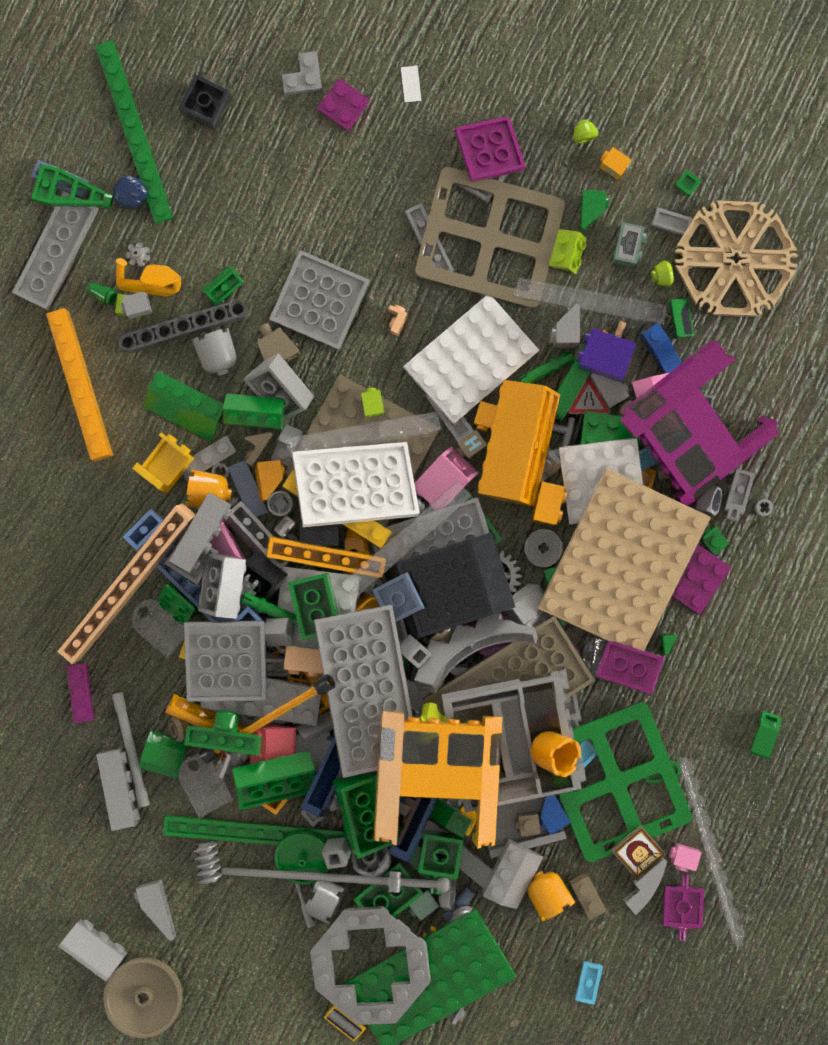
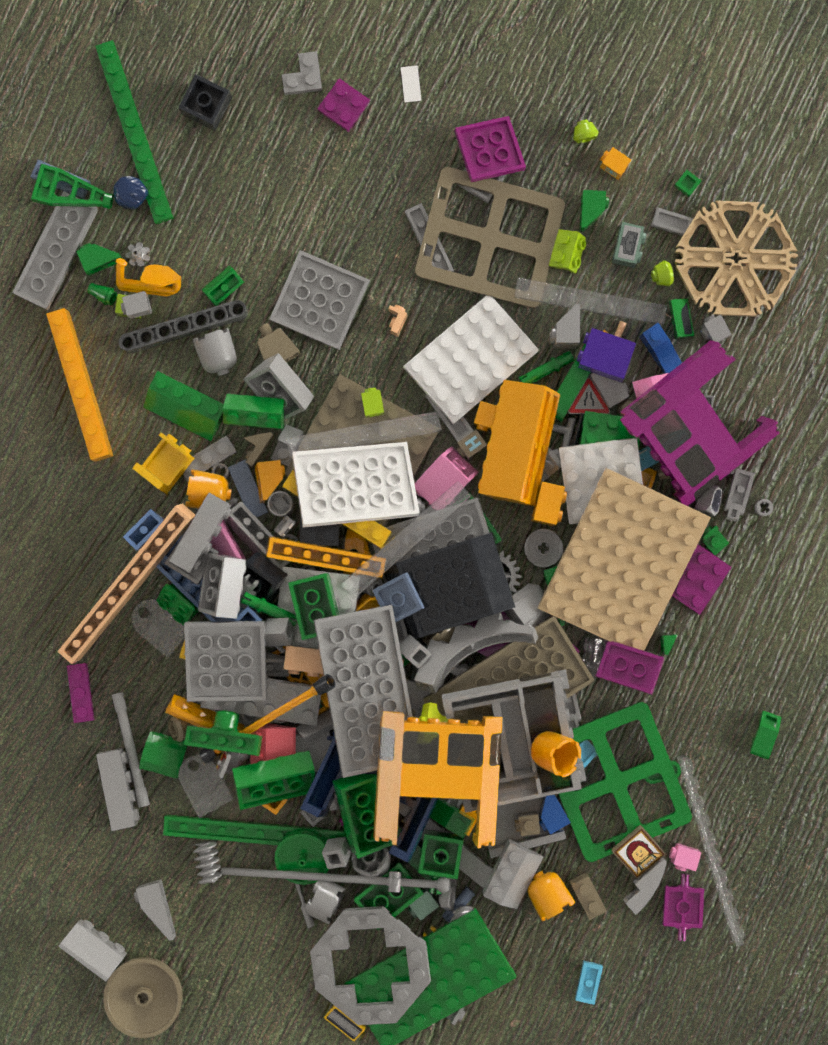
none -> green slope [76,243,123,276]
none -> light grey brick [700,314,732,342]

